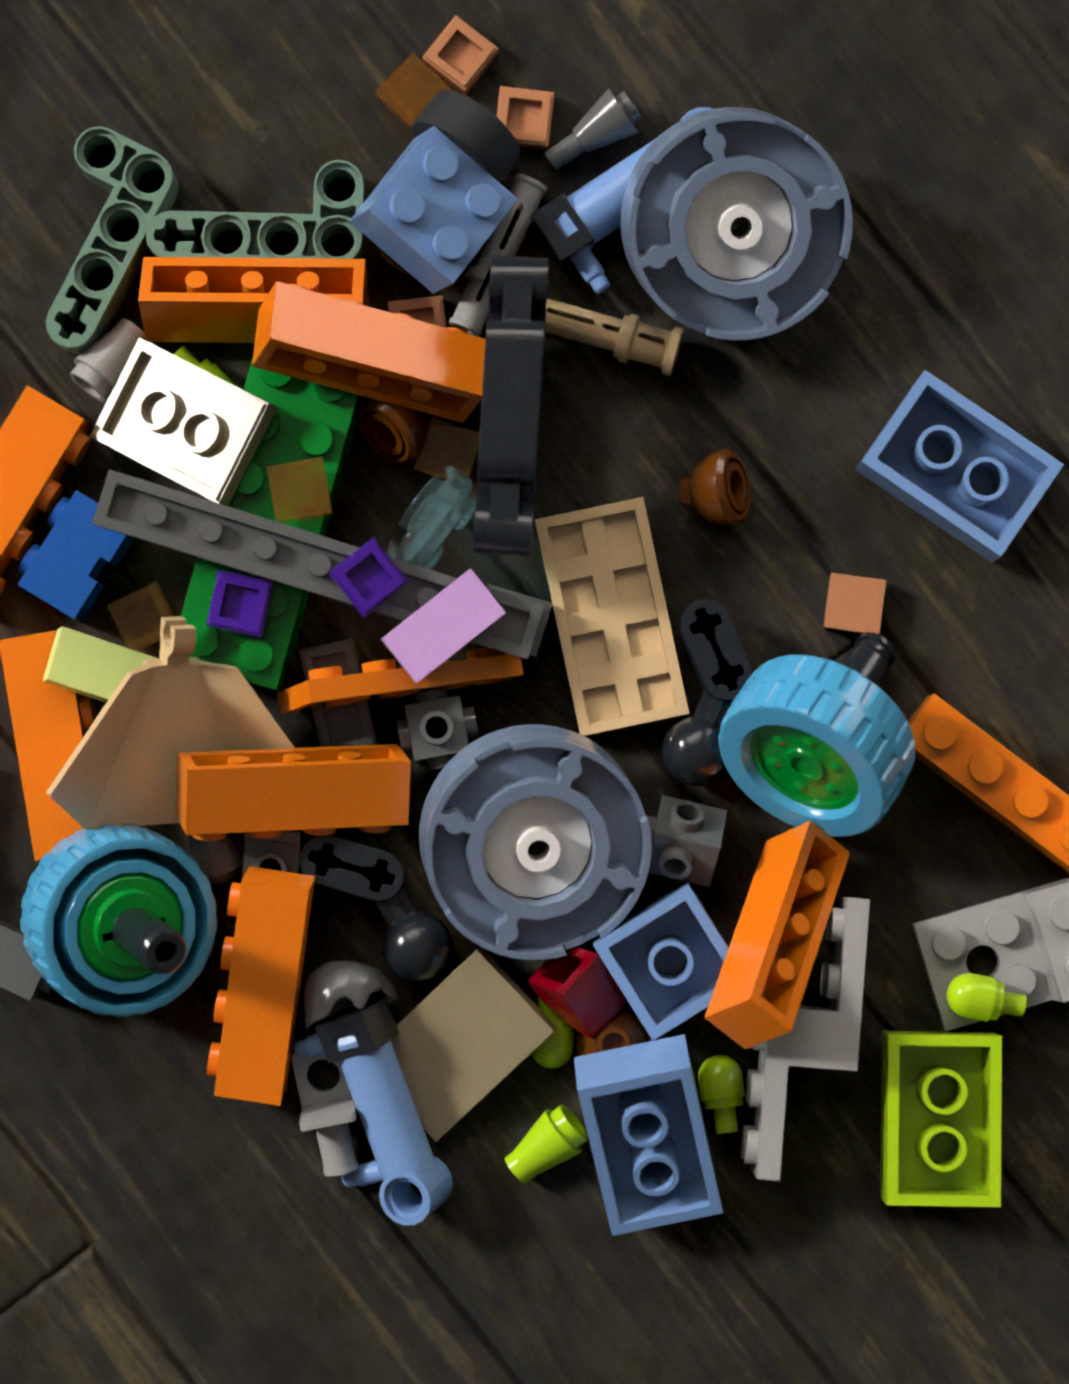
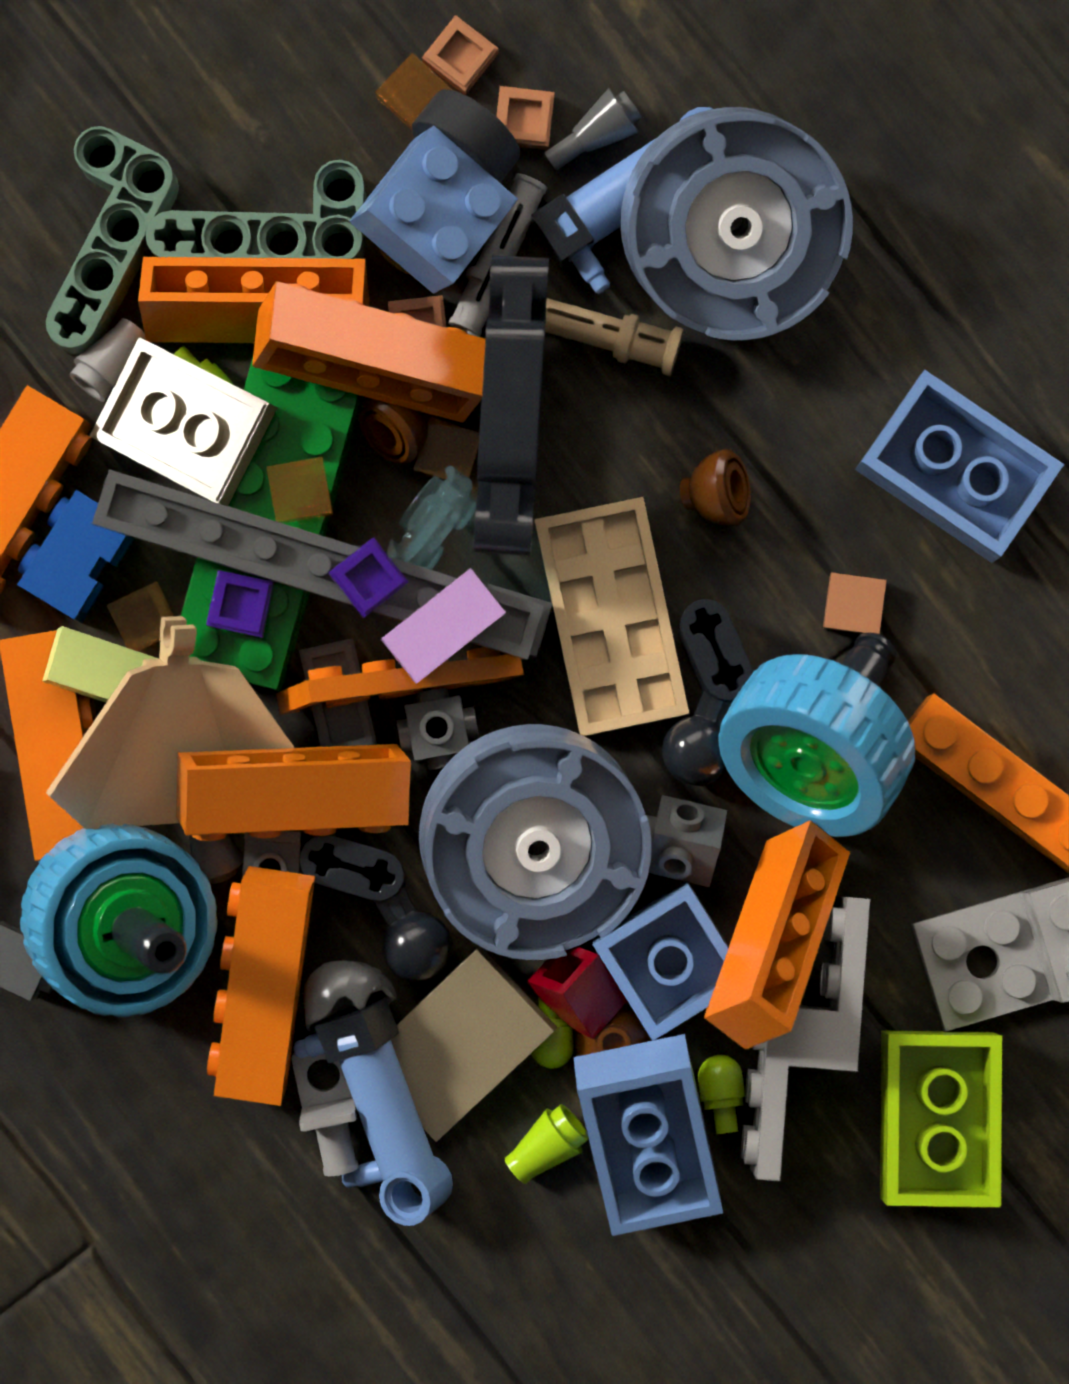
lime cylinder [946,973,1027,1022] -> none

